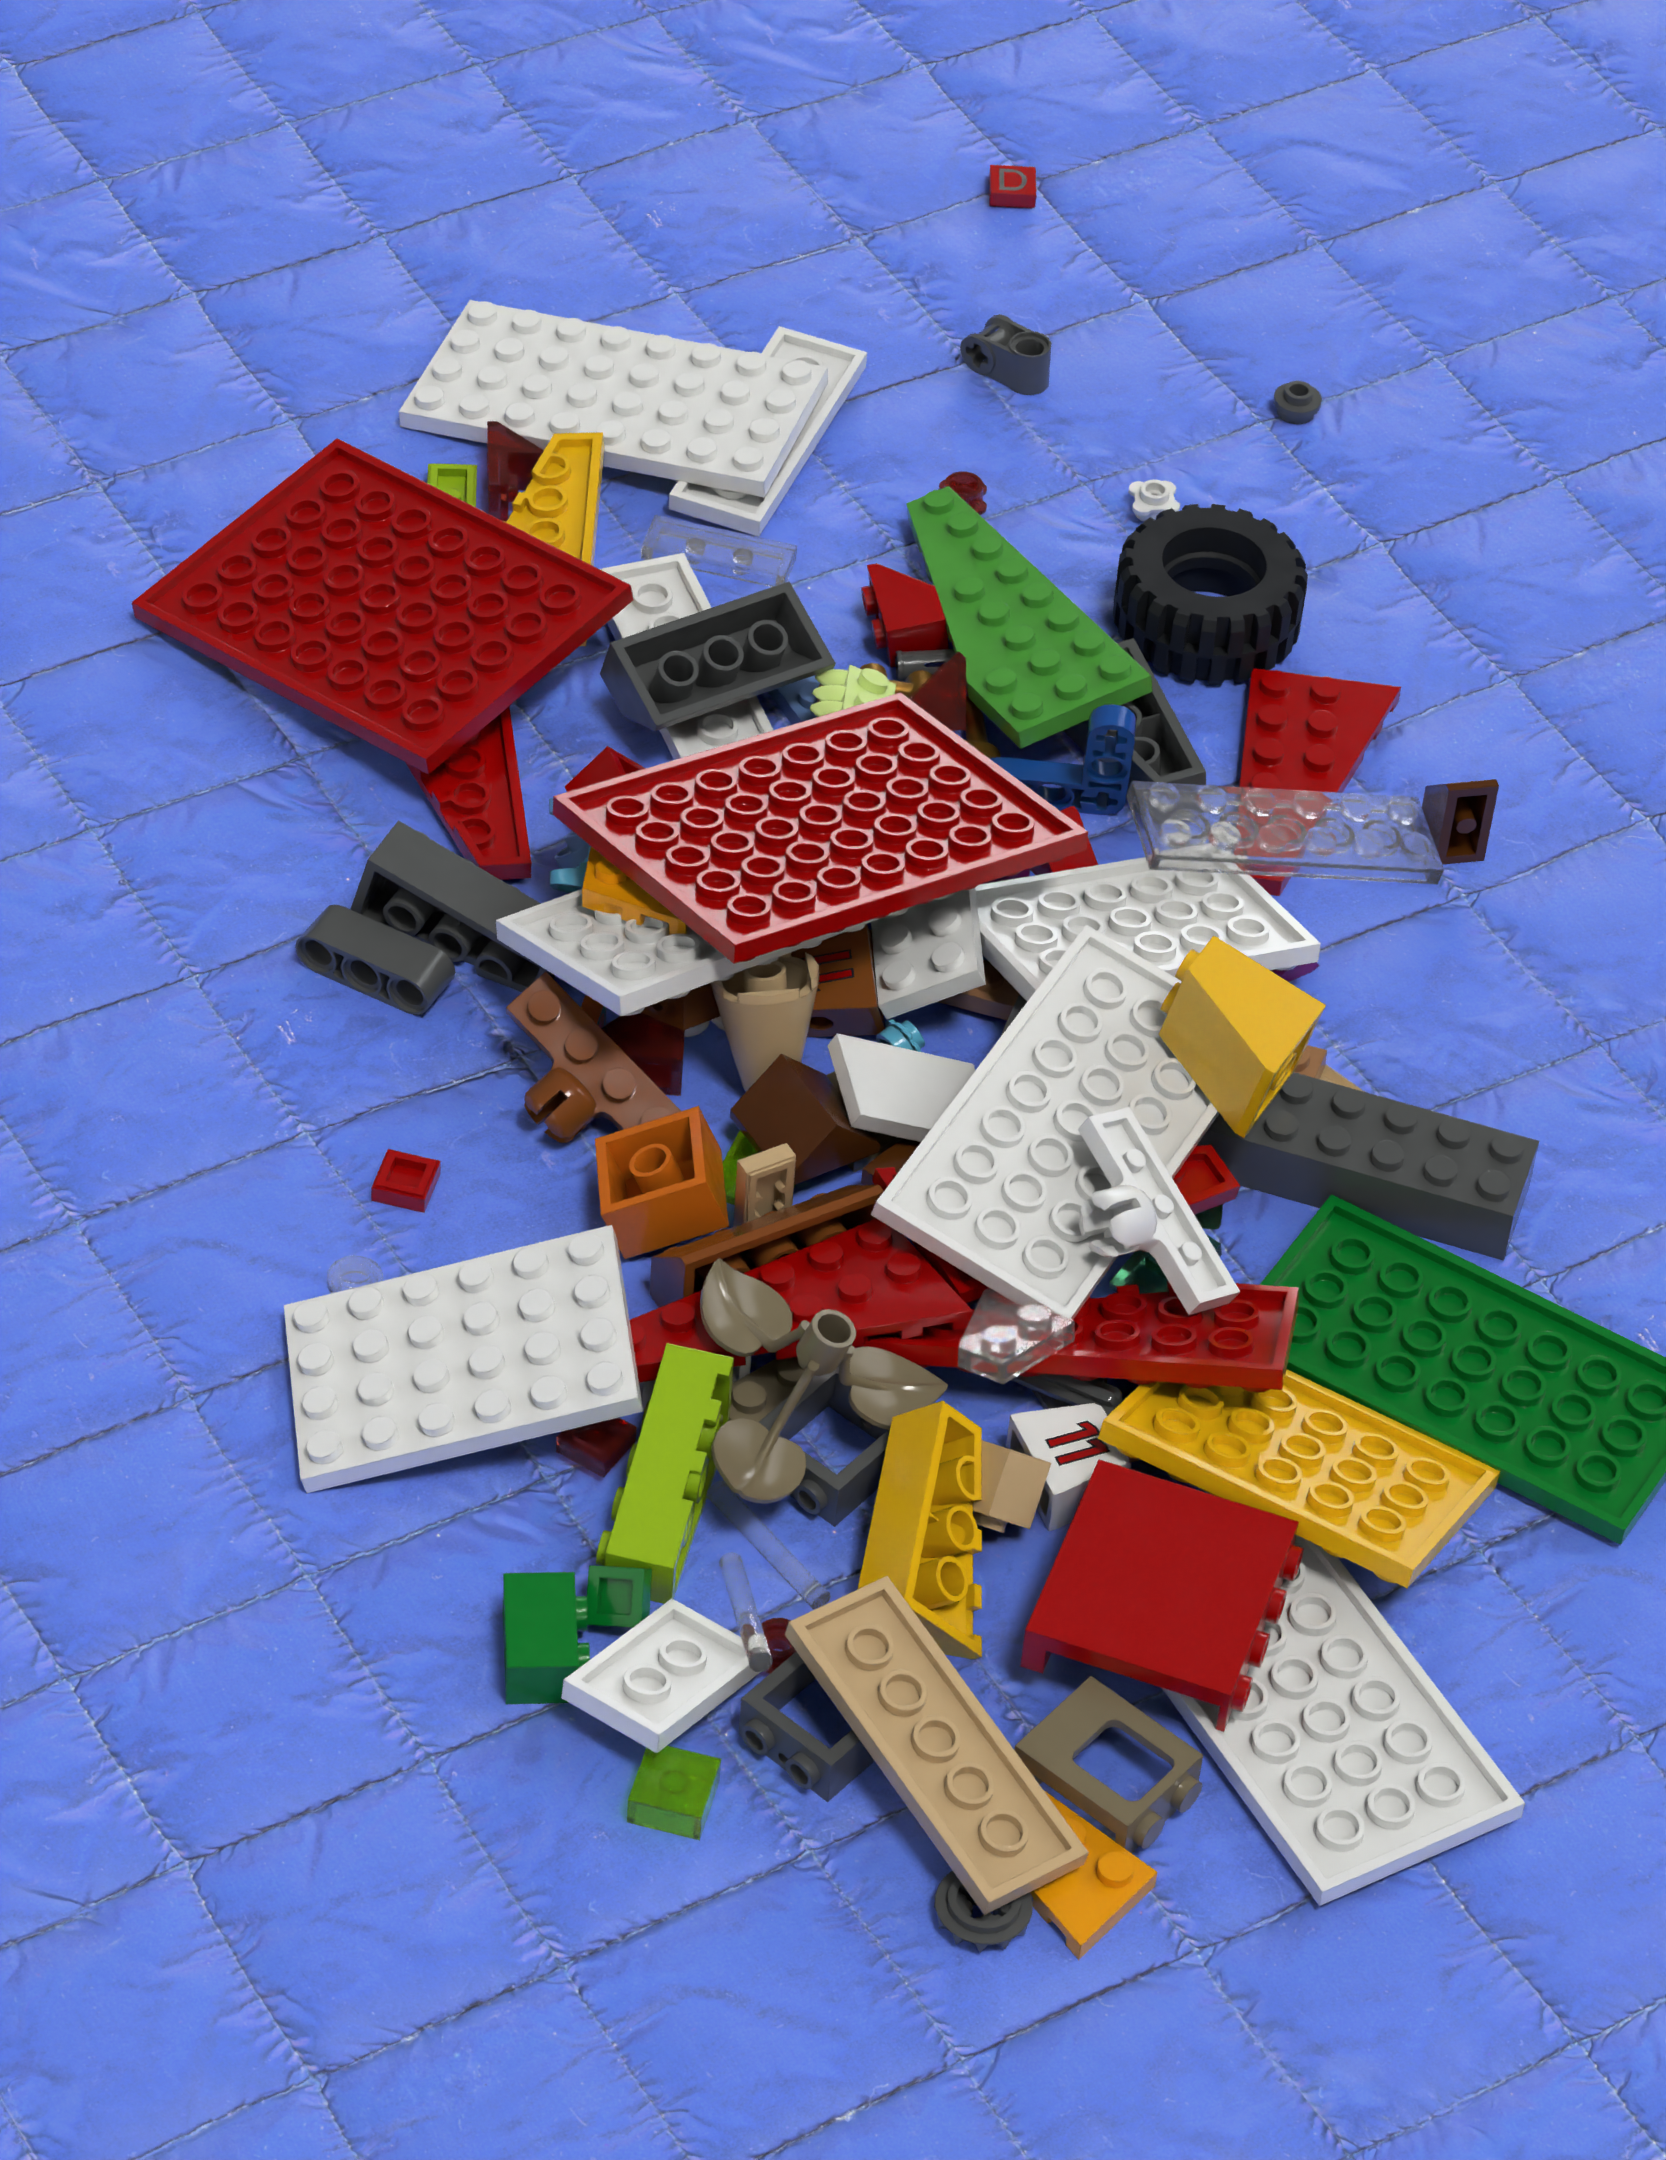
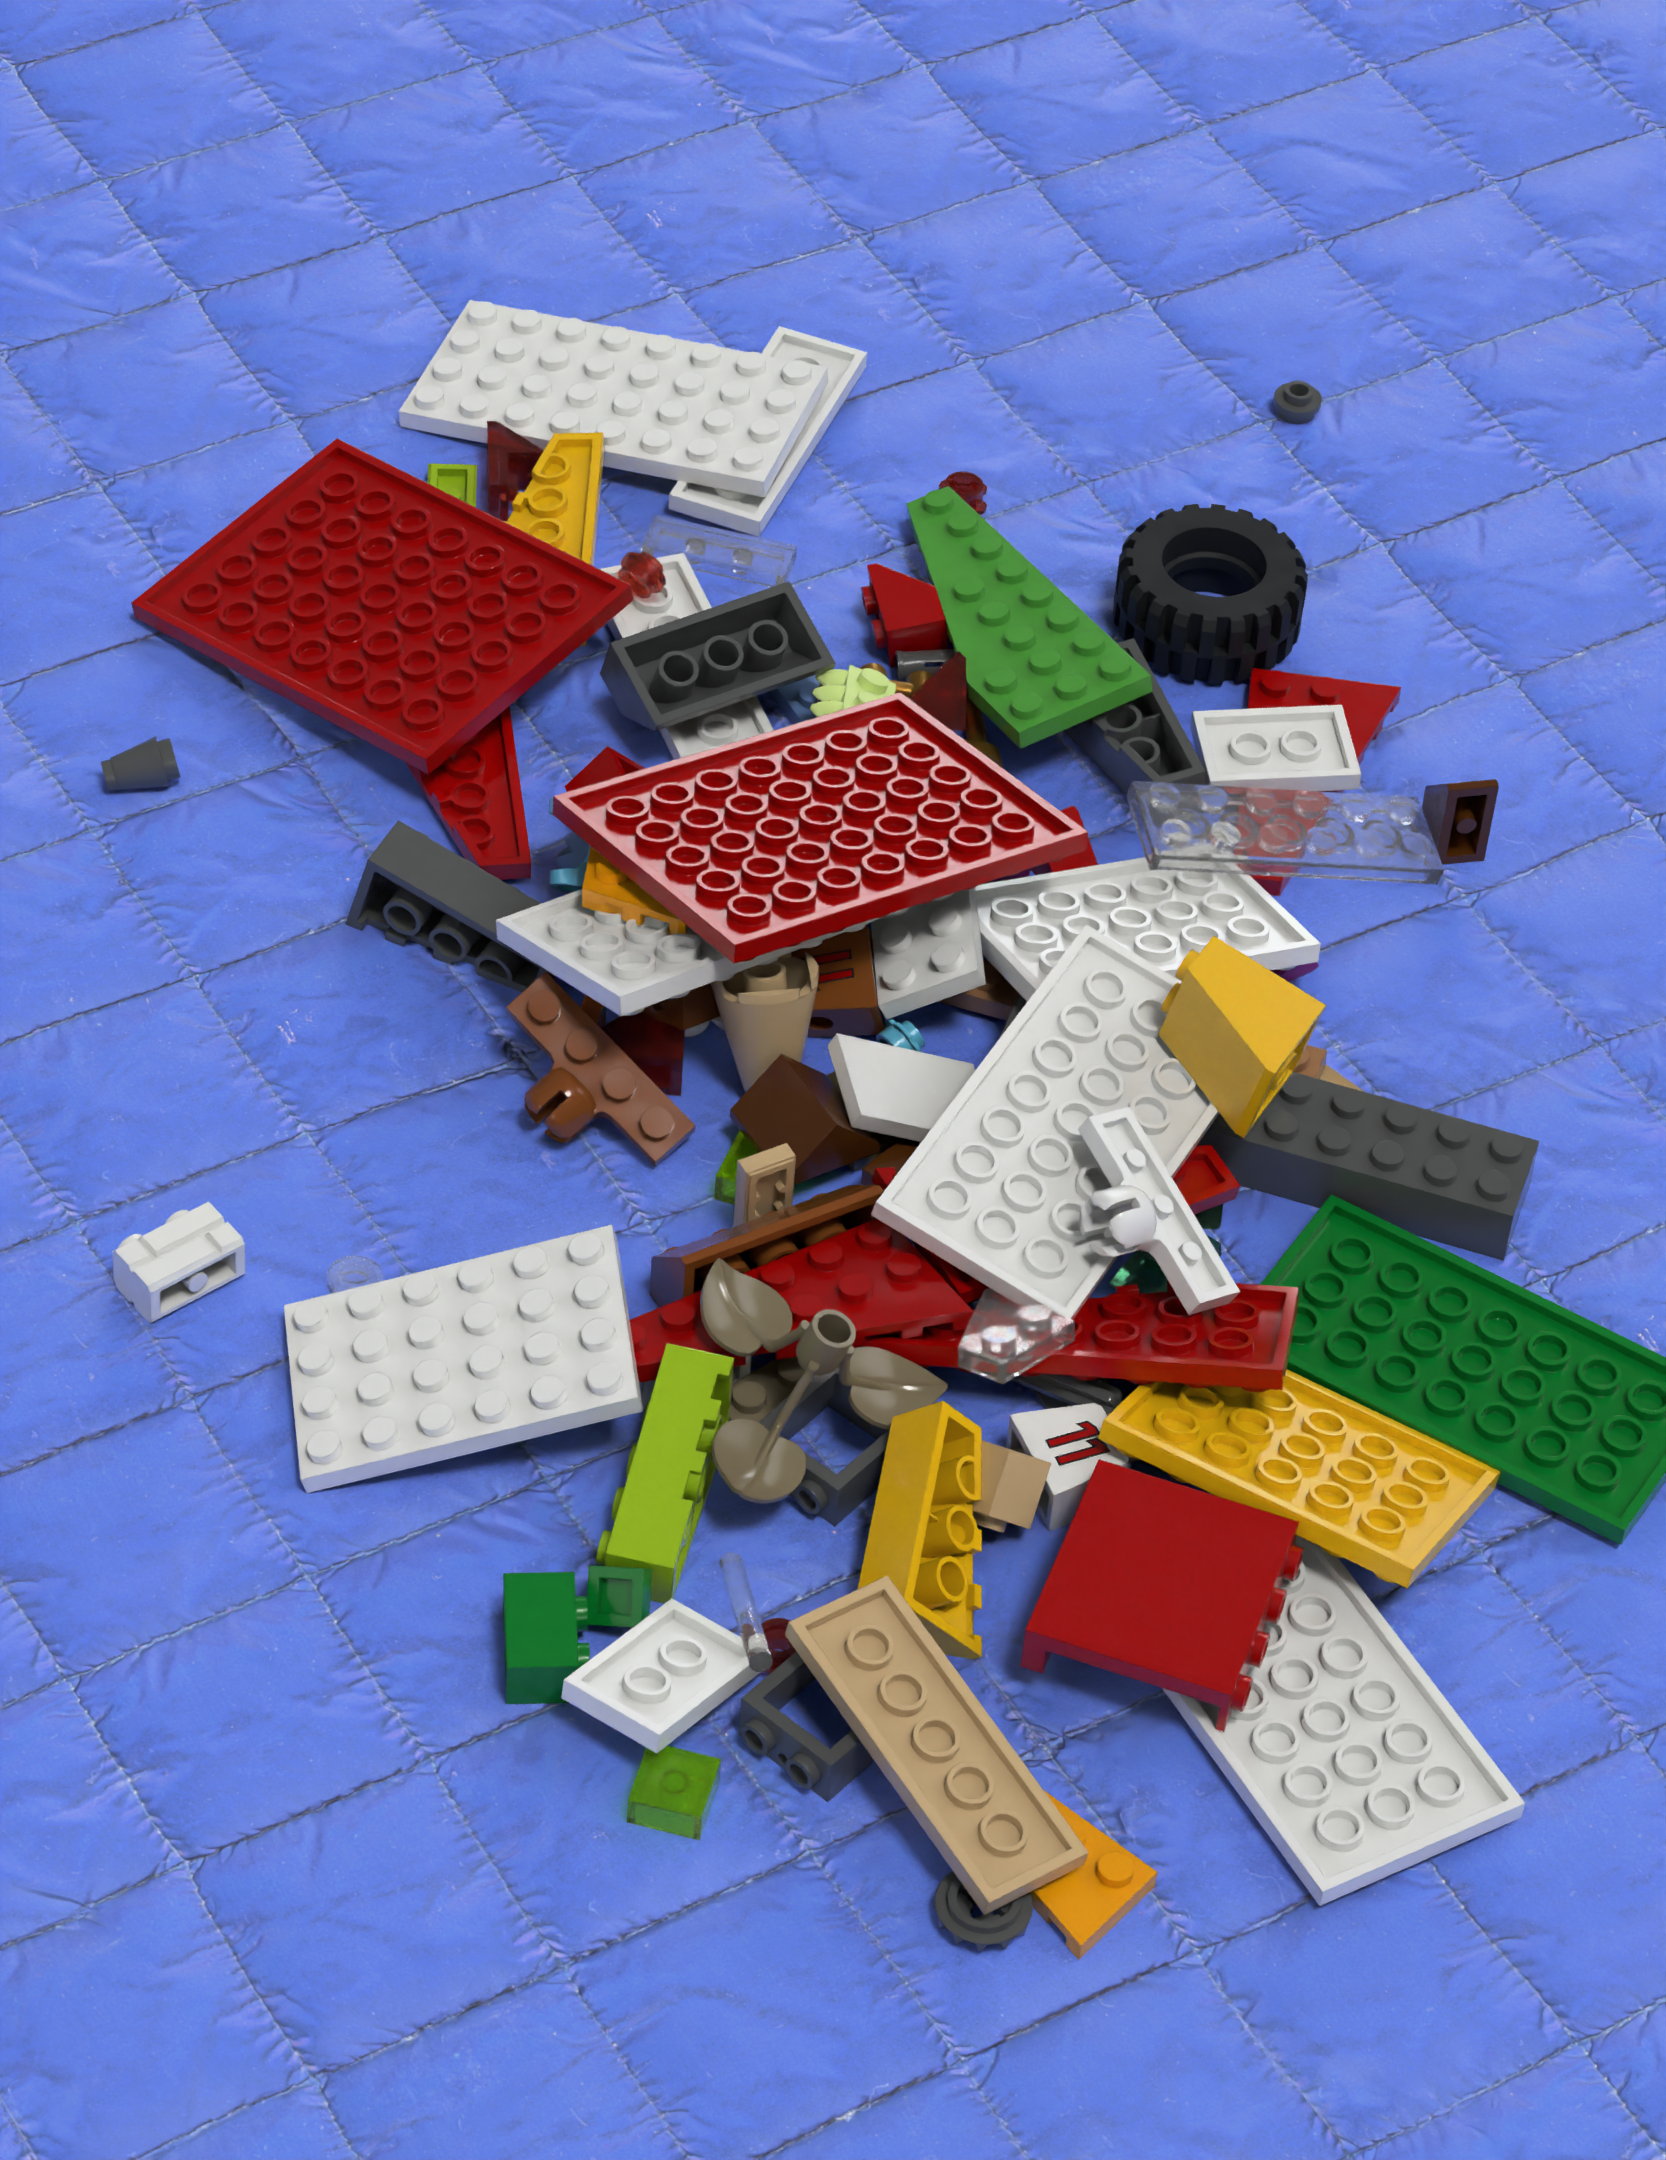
dark grey beam [295,905,456,1015] -> none
red tile [371,1149,441,1213] -> none
clear red plate [556,1418,637,1478] -> none
orange brick [595,1106,729,1259] -> none
clear bar [707,1481,831,1610] -> none
dark grey piece [960,314,1051,395] -> none
red tile [989,165,1036,208] -> none
blue beam [991,704,1136,815] -> none
dark tan window [1015,1676,1203,1853] -> none
white plate [1128,480,1180,522] -> none
none -> dark grey cone [101,736,181,791]
none -> white brick [112,1201,245,1324]
none -> clear red plate [618,552,666,598]
none -> white plate [1190,705,1361,796]

